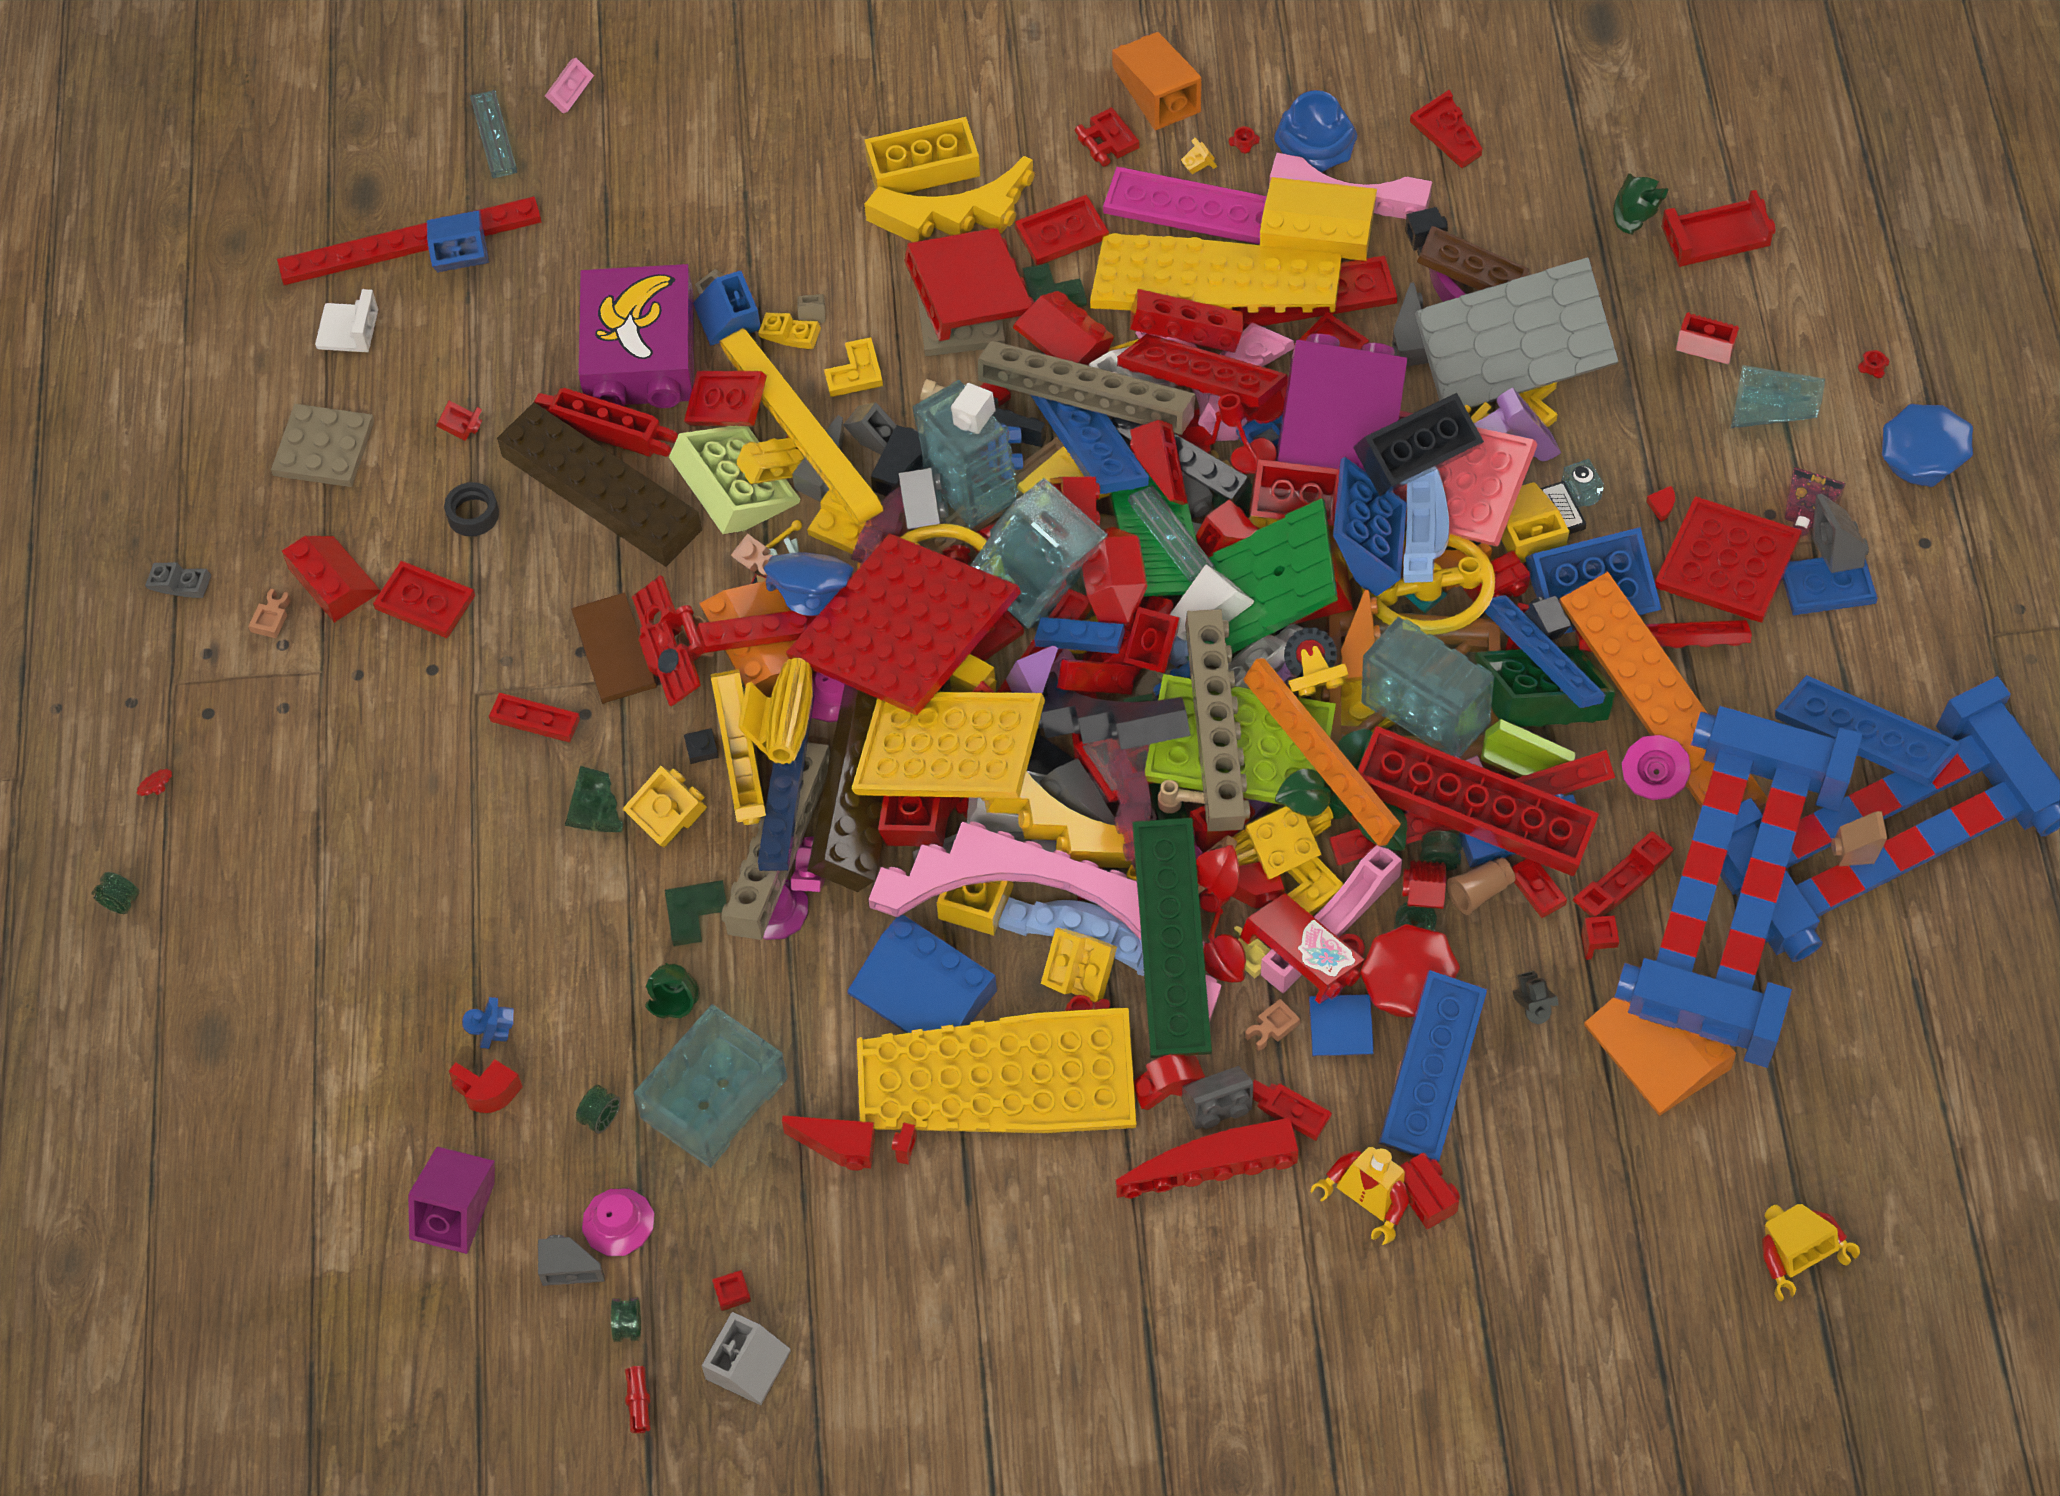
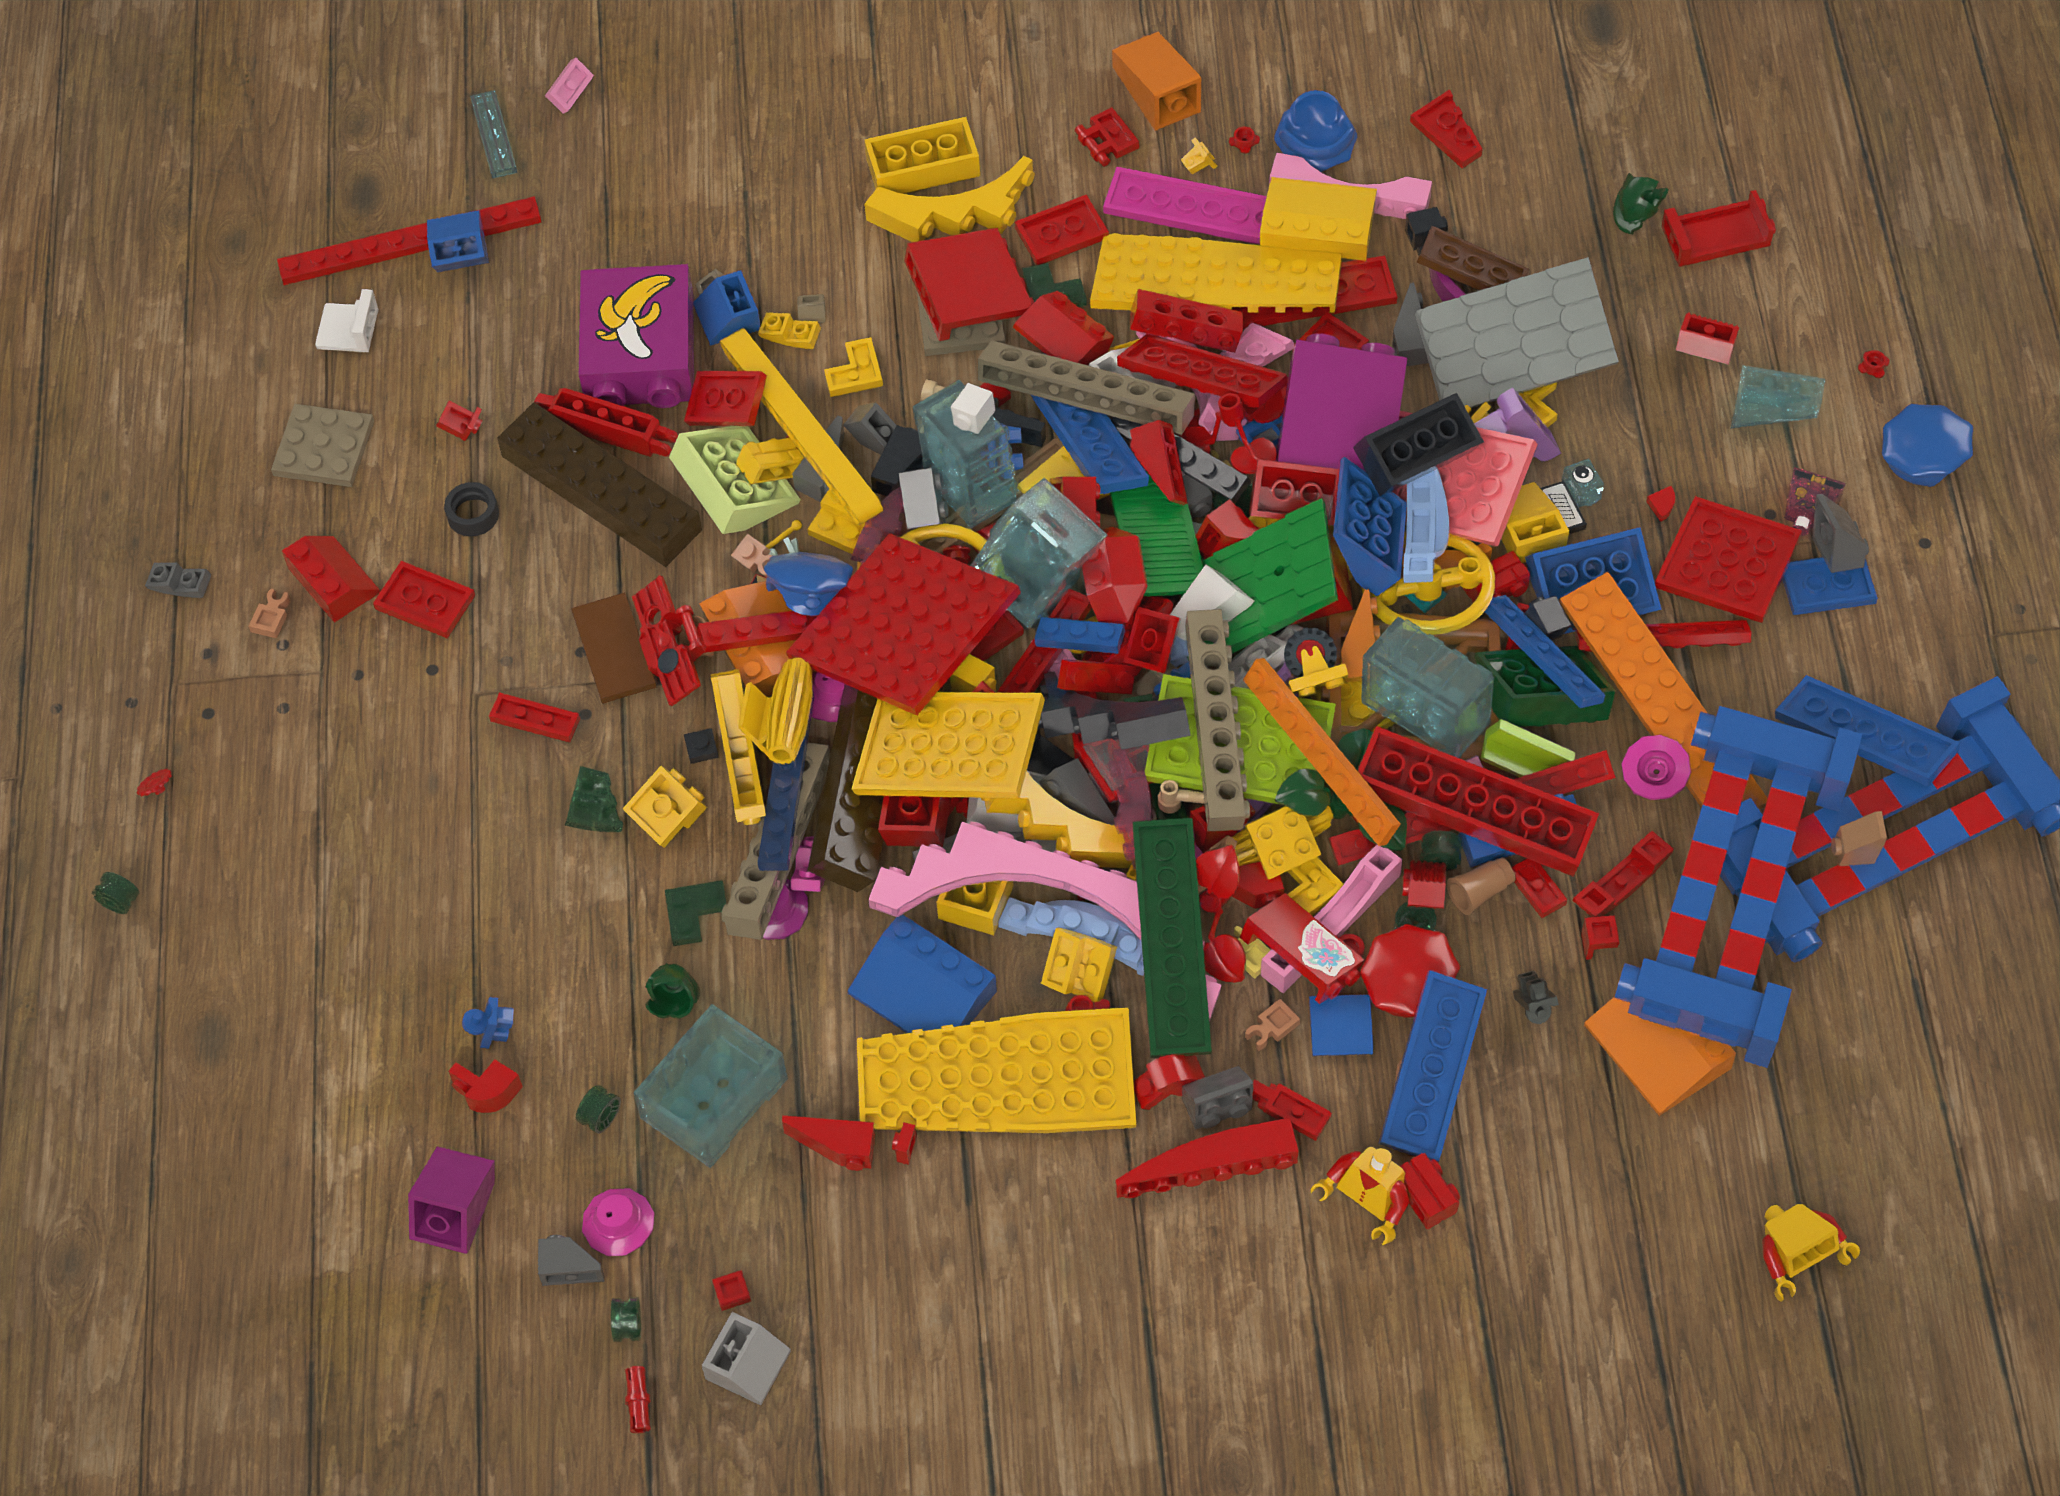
medium lavender slope [1006,646,1058,693] -> none
clear light blue tile [1128,485,1215,582] -> none

